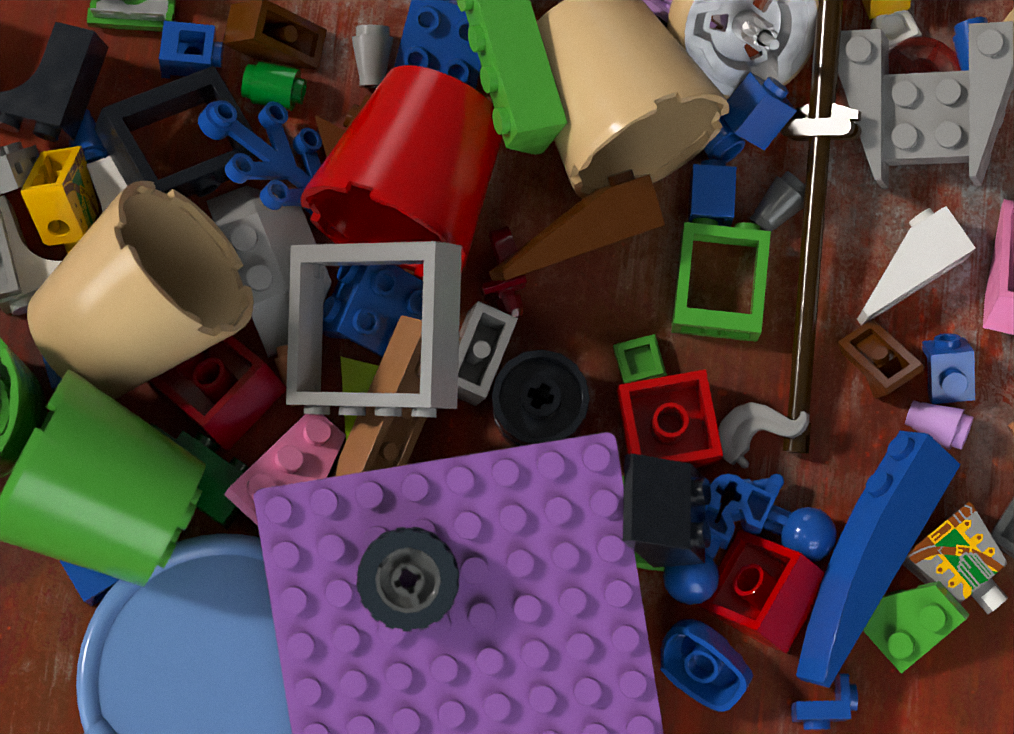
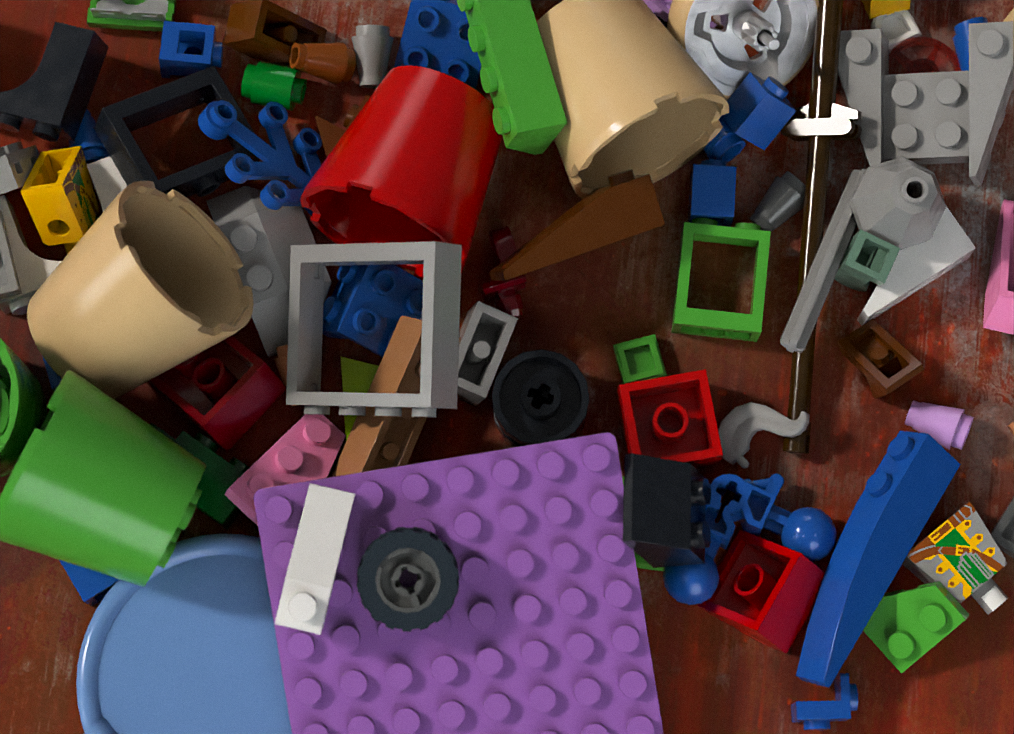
blue piece [660,619,753,712] -> none
blue bracket [922,333,975,404] -> none
none -> white slope [275,483,355,635]
none -> dark orange cone [289,42,356,85]
none -> light grey axle [780,169,866,353]
none -> sand green leg [835,229,900,292]
none -> light grey cone [849,156,946,250]

